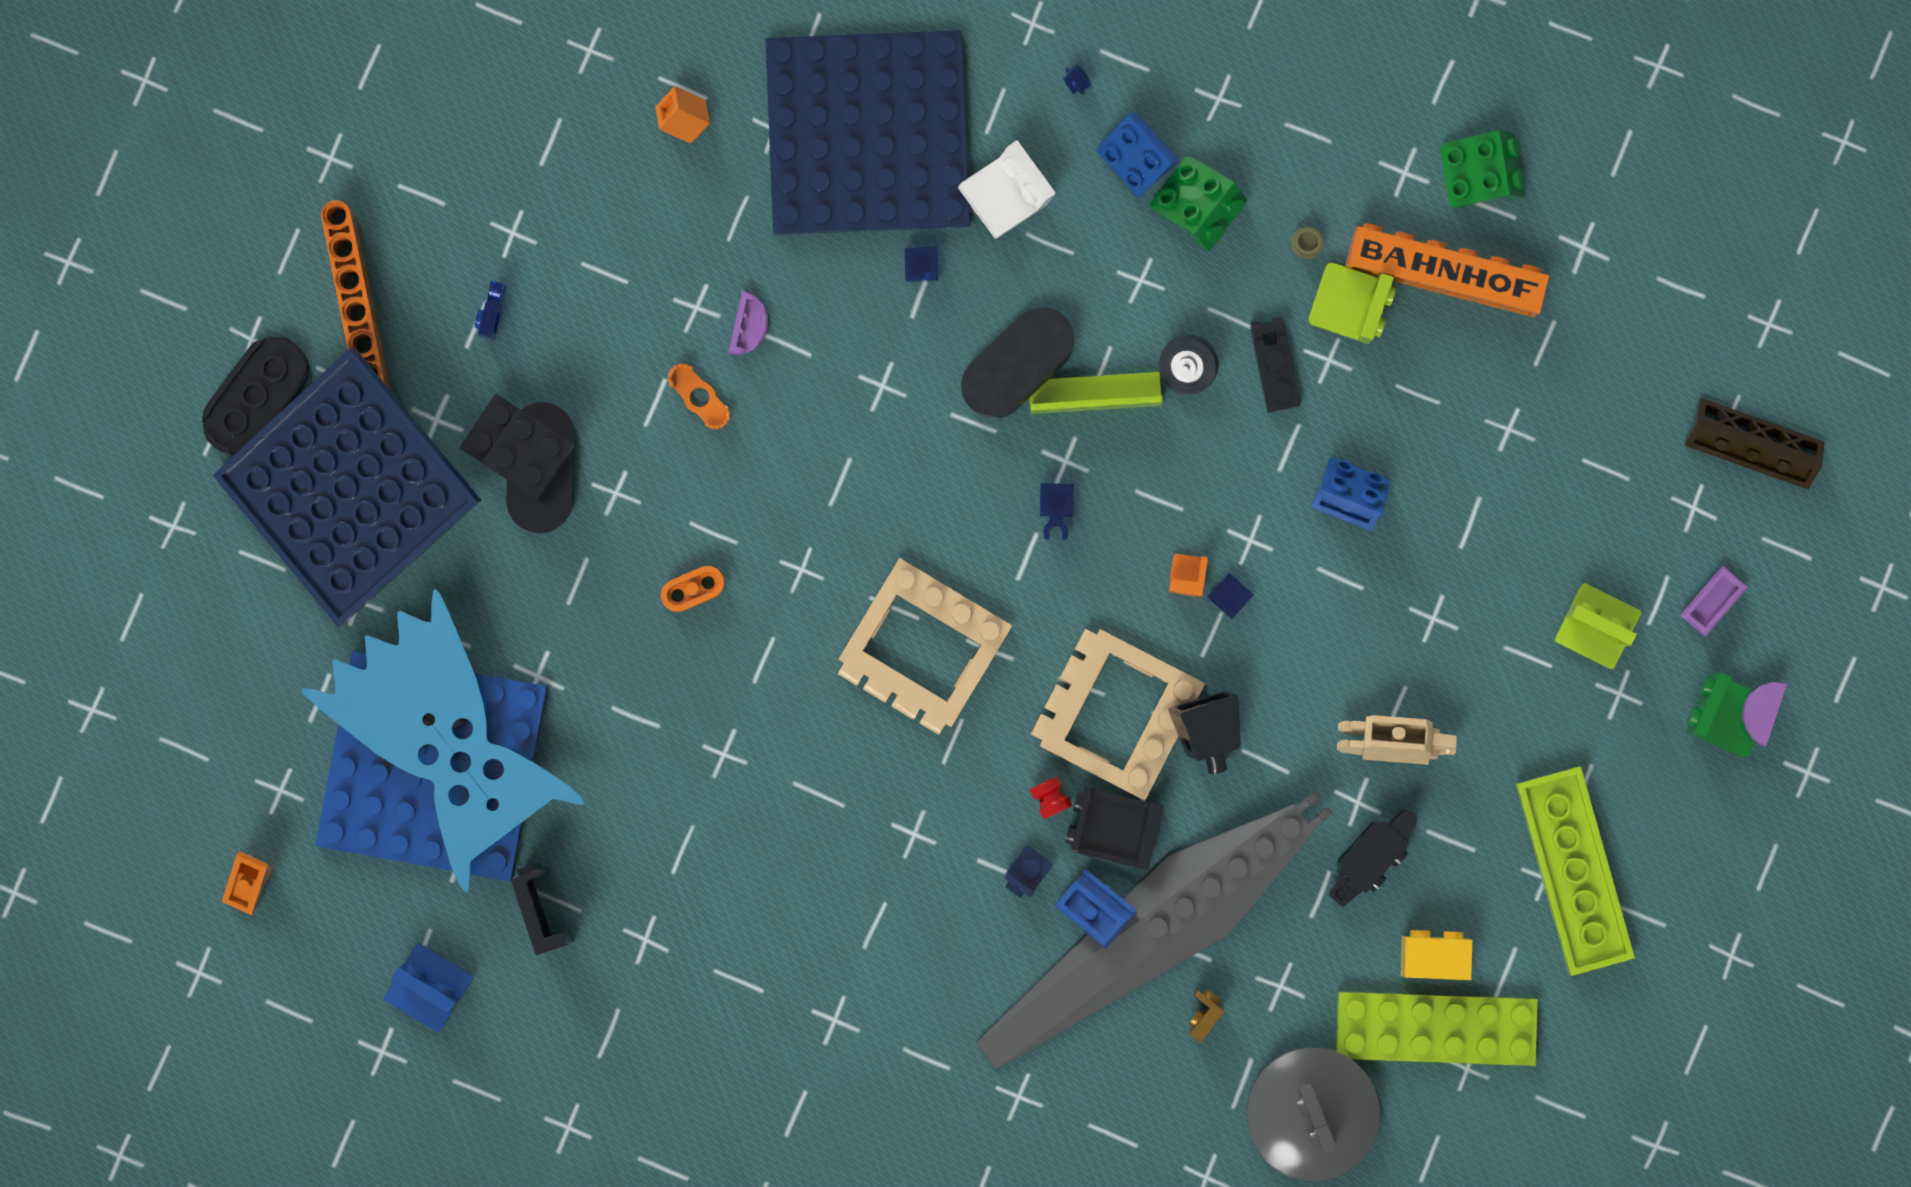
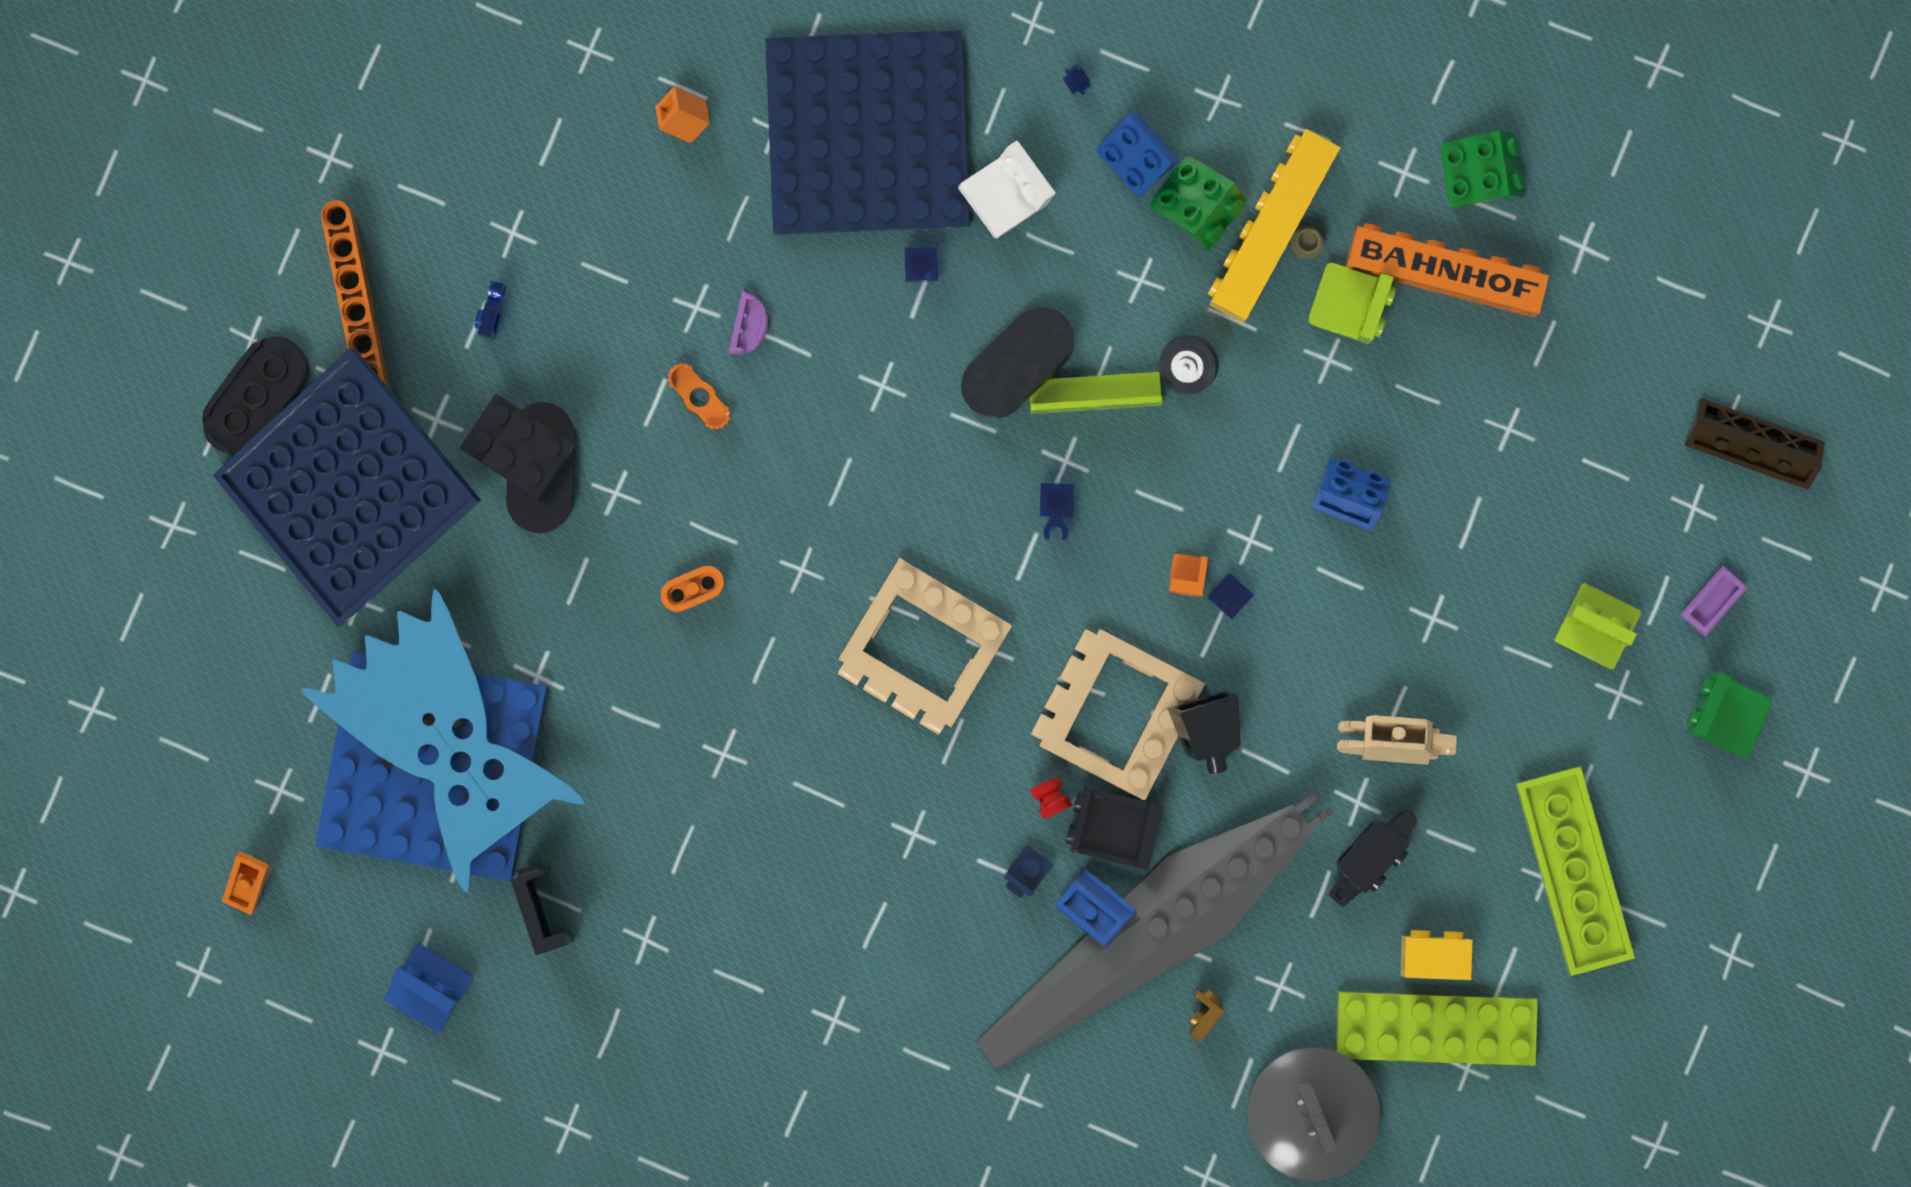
black plate [1249,316,1300,413] -> none
medium lavender tile [1741,682,1787,747] -> none
none -> yellow brick [1208,129,1341,324]

